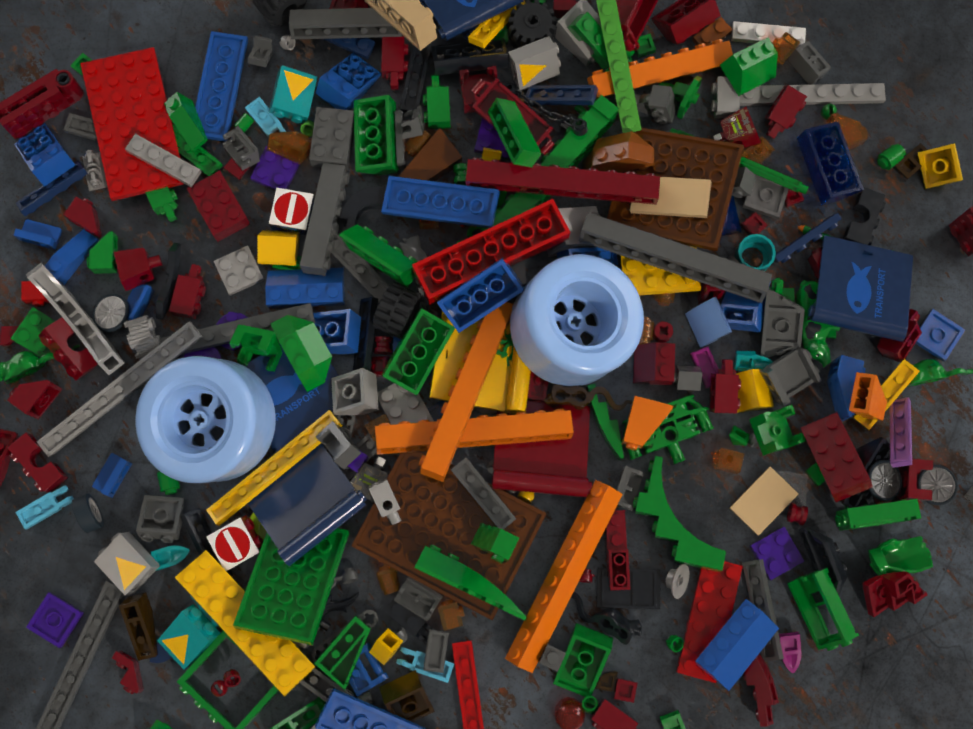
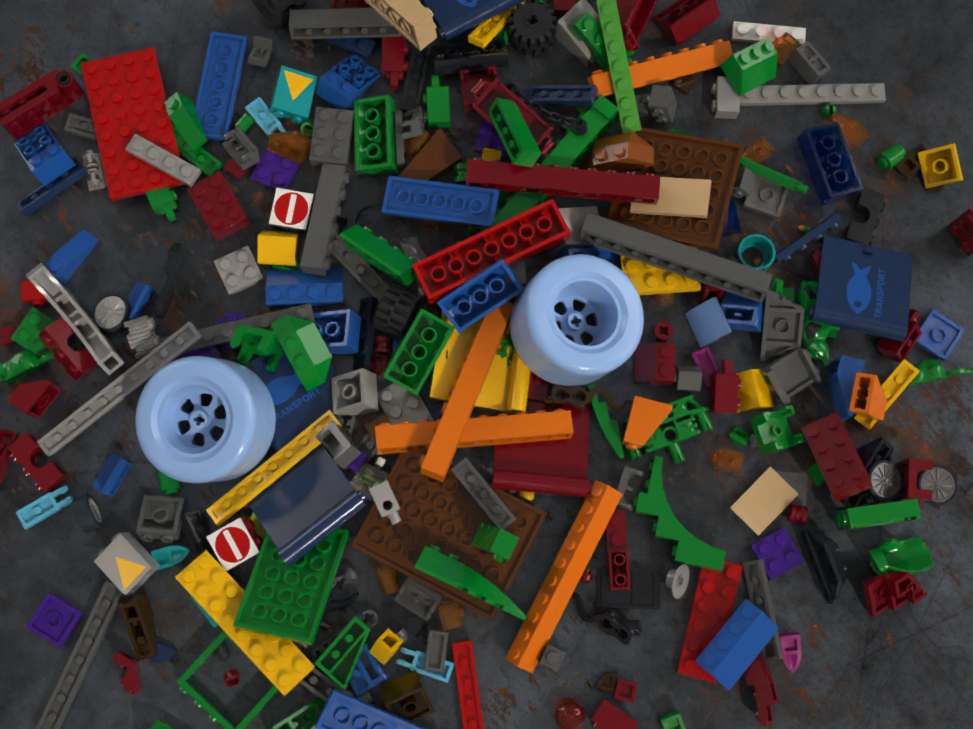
blue panel [13,219,62,250] -> none
dark red slope [63,196,102,239] -> none
green slope [87,231,118,274] -> none
dark red torso [114,248,163,291] -> none
teal brick [157,604,220,670] -> none
dark red hinge [169,264,206,320] -> none
dark red hinge [211,680,228,697] -> none
light grey hinge [279,35,296,50] -> none
light grey brick [508,36,561,90] -> none
green slope [553,623,613,697] -> none
green hinge [582,696,598,714] -> none
green plate [635,33,656,57] -> none
clear orange brick [638,317,654,345] -> none
green piece [659,76,702,119] -> none
green hinge [666,635,684,652] -> none
dark orange plate [692,17,732,46] -> none
dark red torso [713,107,761,148] -> none
teal plate [734,351,773,371] -> none
dark red tile [741,212,768,235] -> none
dark red hinge [765,85,807,139] -> none
dark red tile [785,189,804,208] -> none
green door [787,568,859,651] -> none
medium lavender tile [890,397,912,468] -> none

